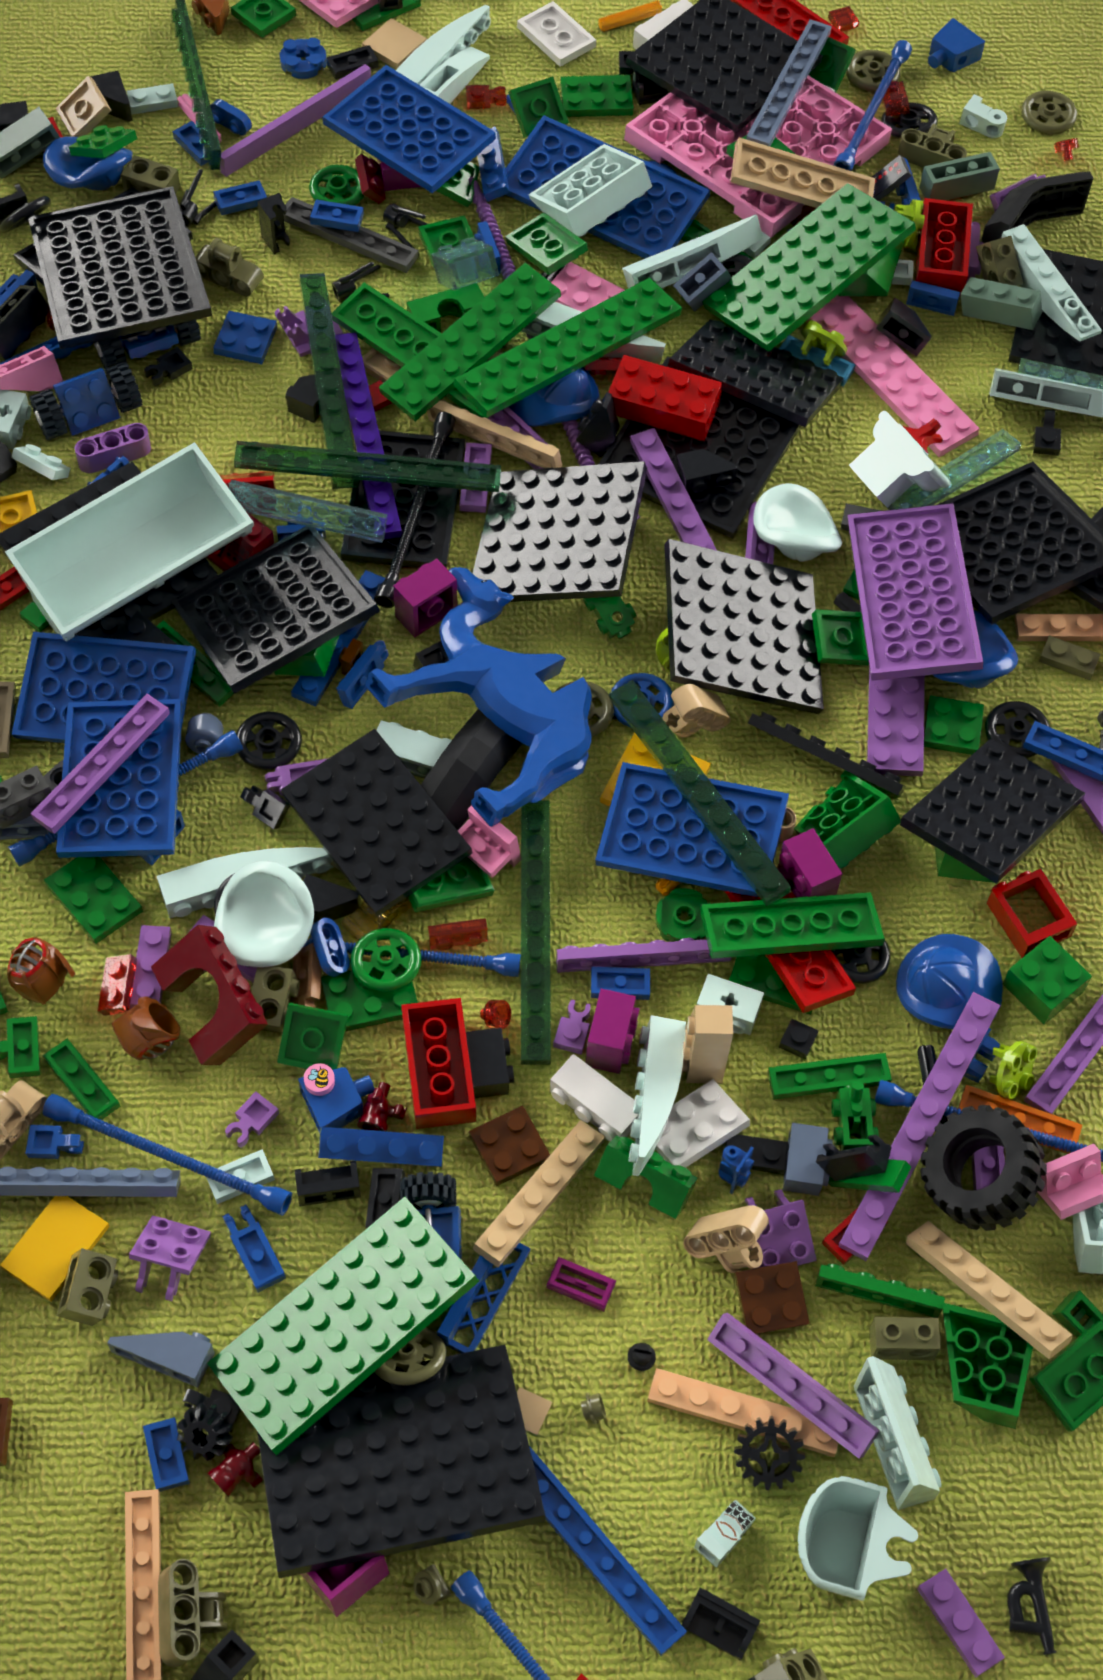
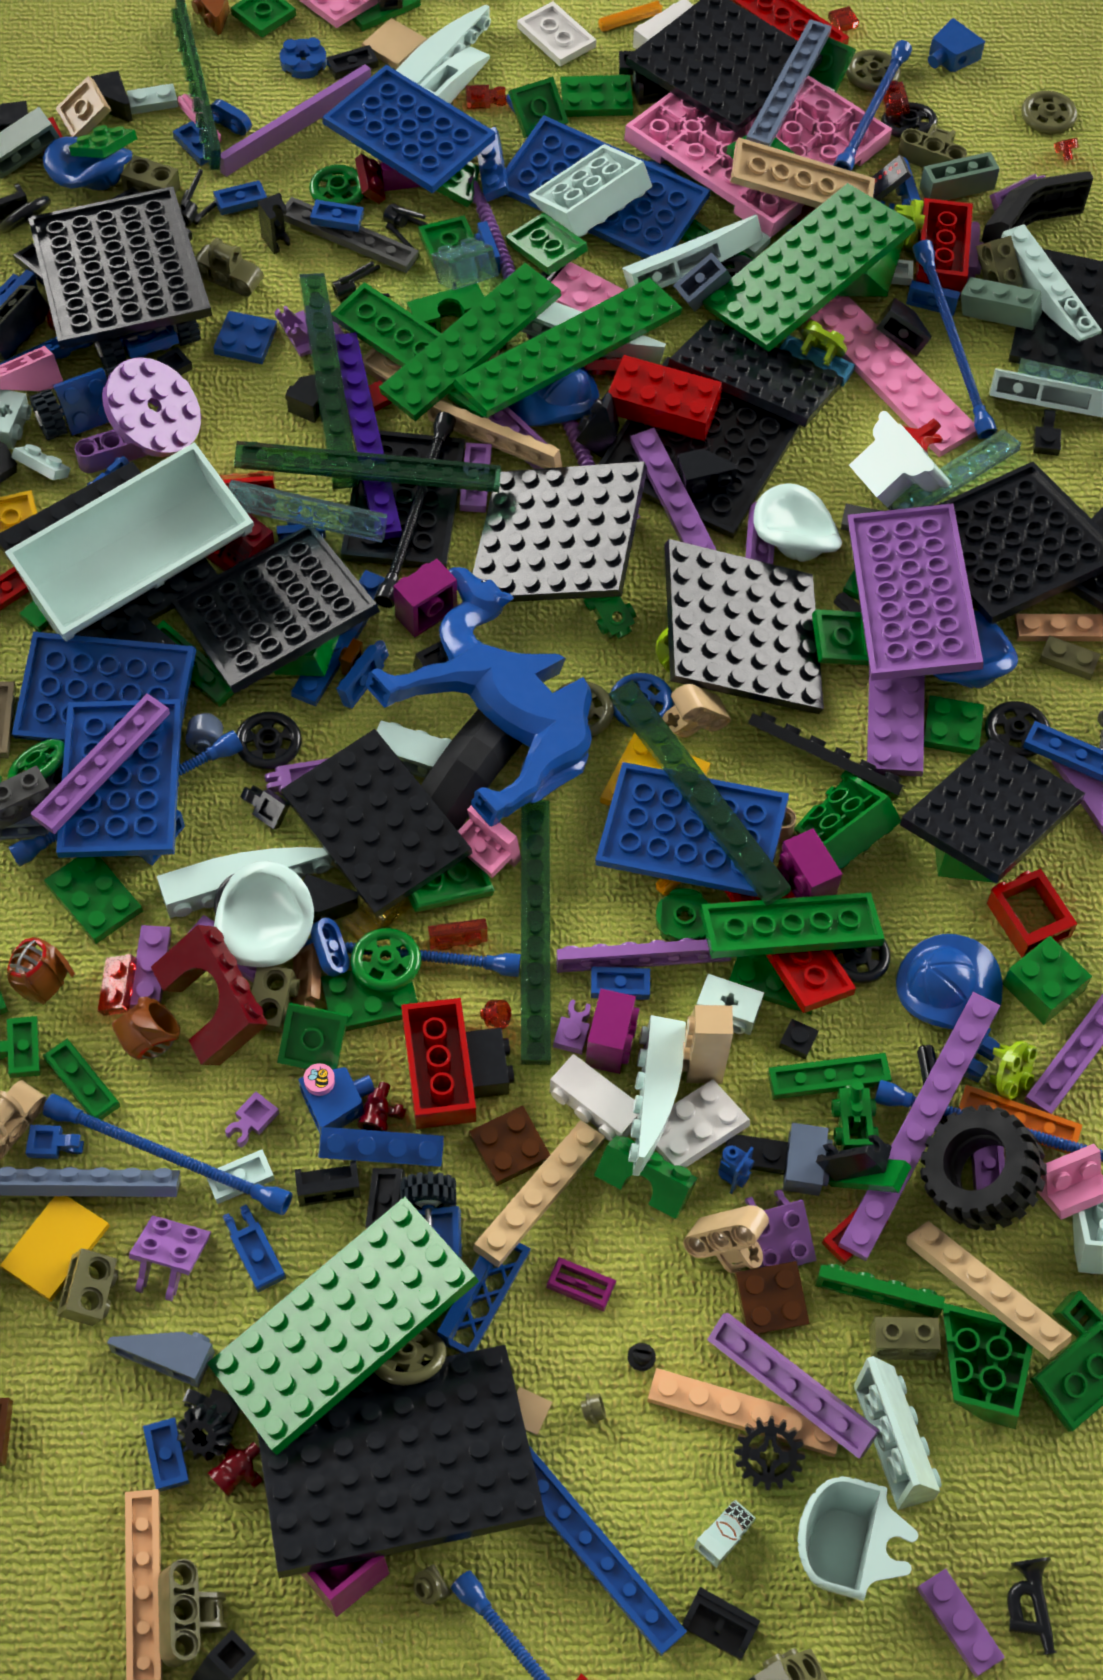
light aqua leg [959,94,1007,138] -> none
none -> green plate [7,739,65,779]
none -> plate [102,358,201,457]
none -> blue hose [912,240,997,439]

